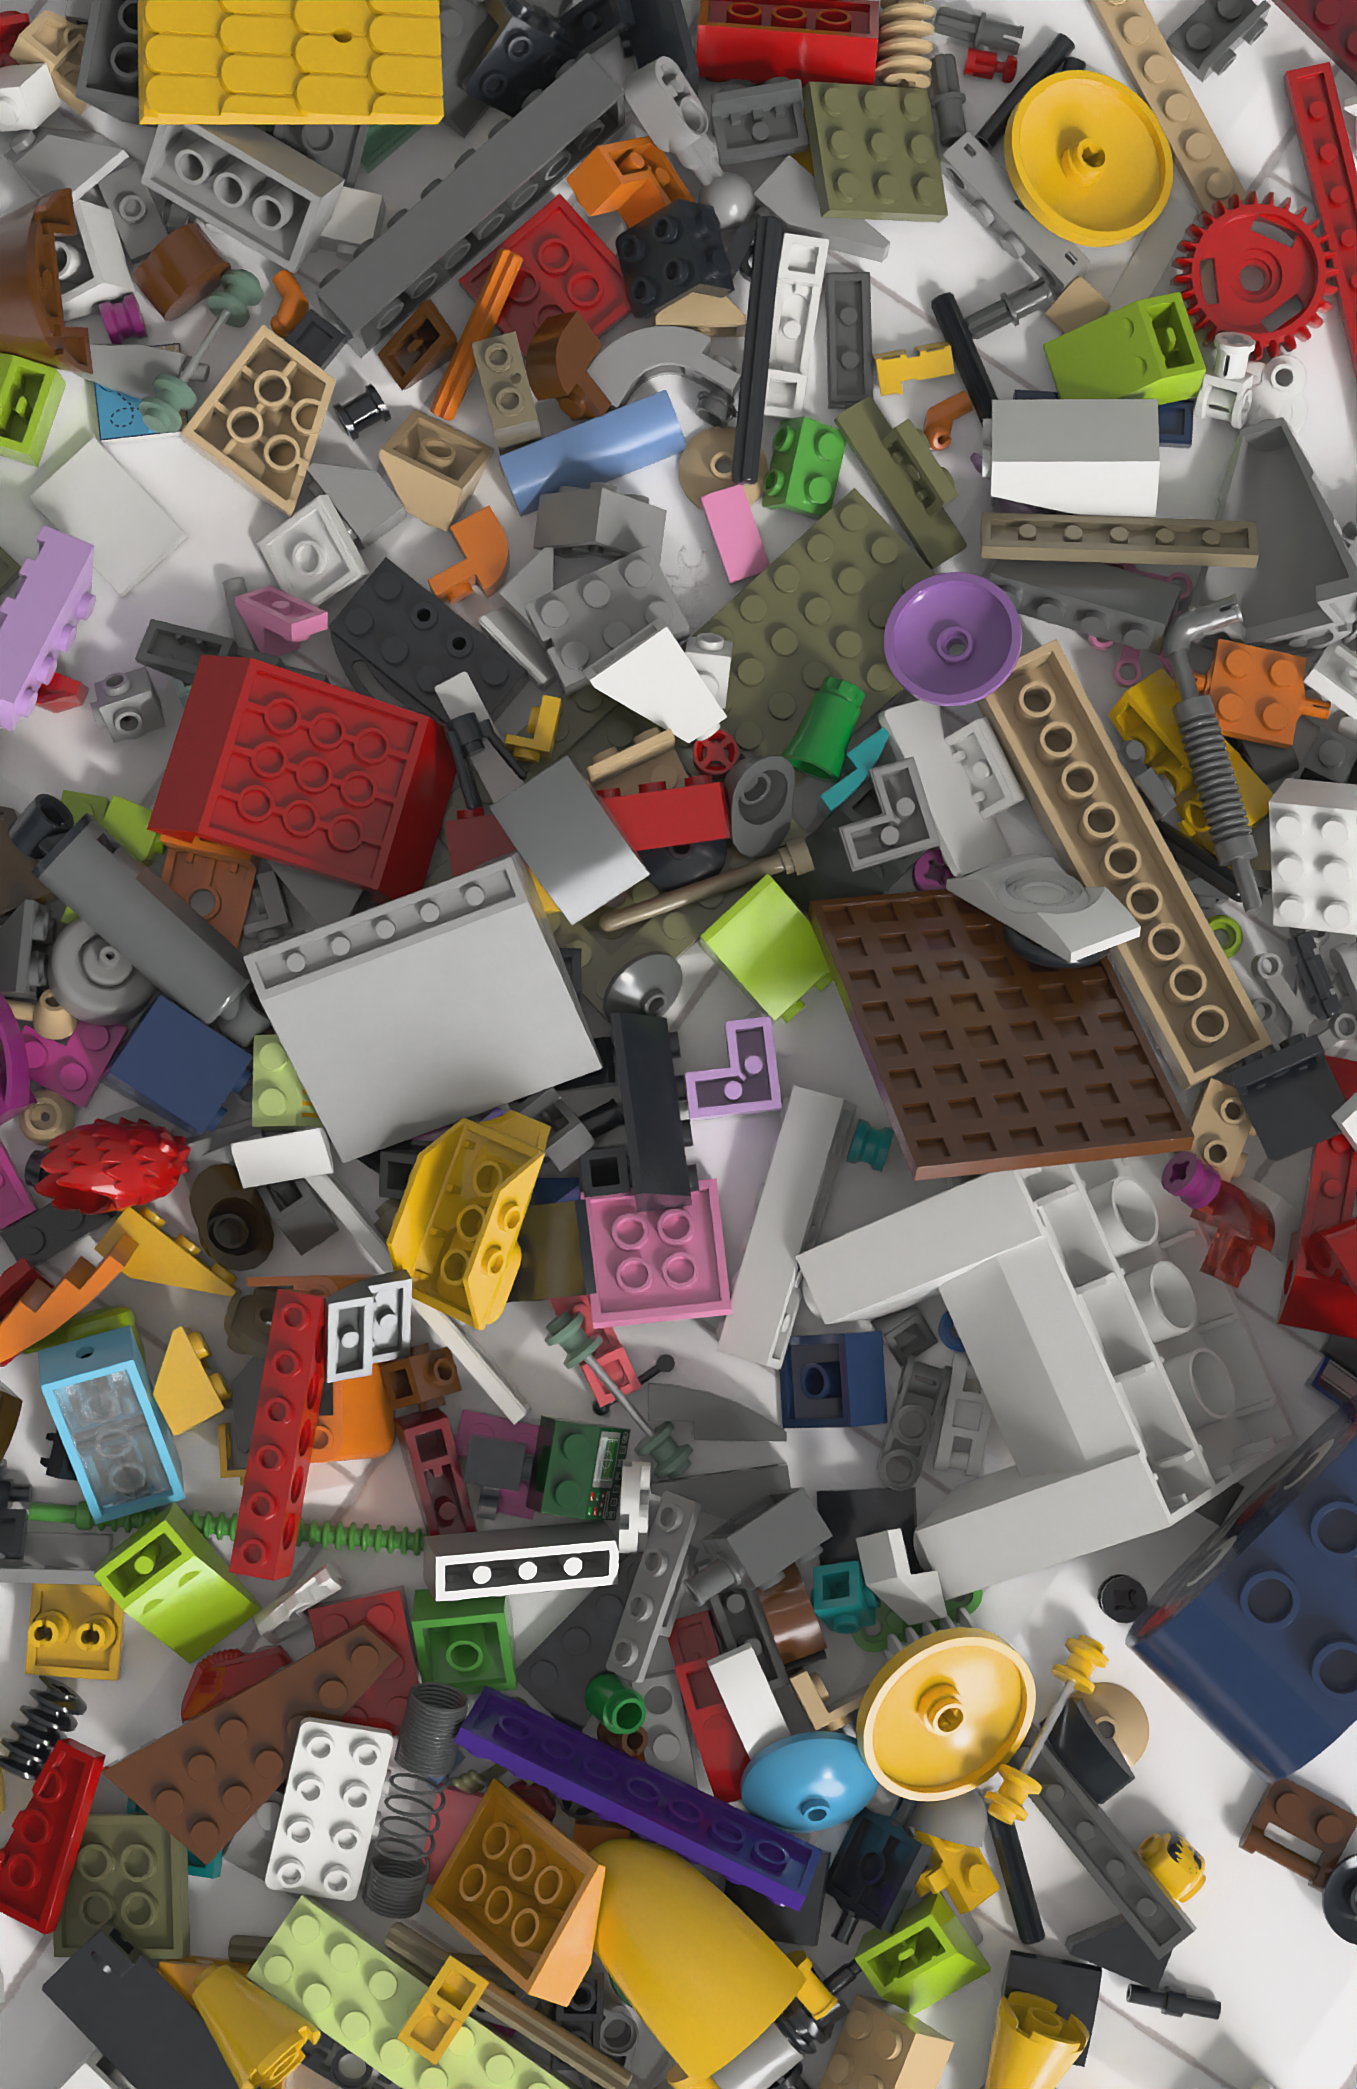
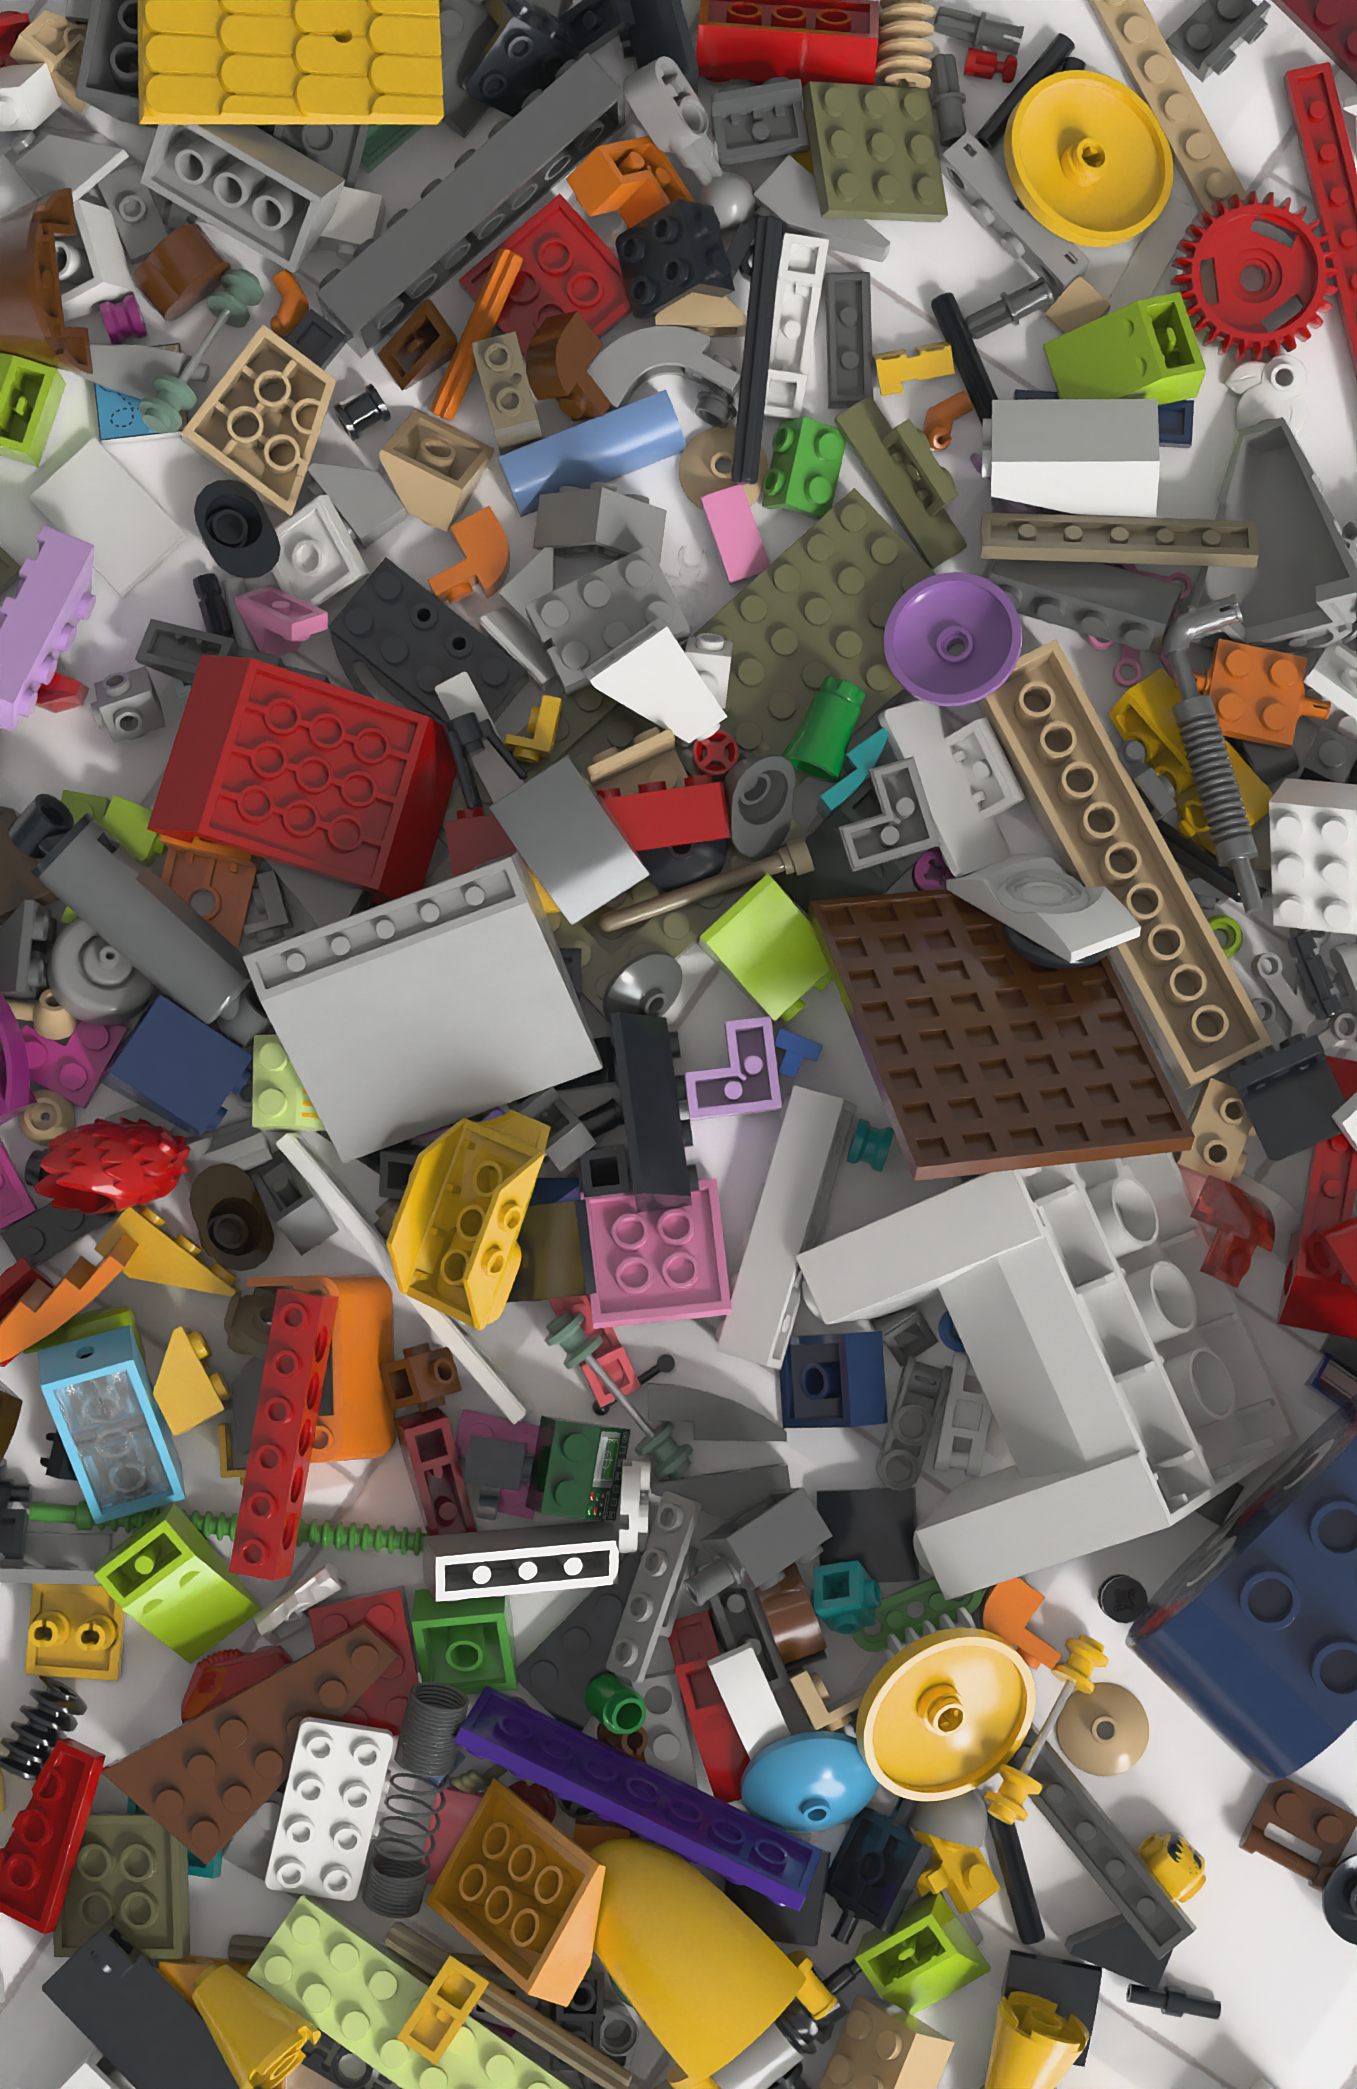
white slope [230,1127,334,1188] -> none
slope [324,1269,412,1383] -> none
white slope [856,1528,947,1625] -> none
black slope [1039,1697,1135,1804] -> none
magenta wheel [1161,1151,1221,1209] -> none
white connector [1195,332,1256,429] -> none
none -> black axle [193,573,235,640]
none -> black piece [194,479,281,579]
none -> blue tile [774,1028,823,1078]
none -> orange brick [979,1577,1062,1670]

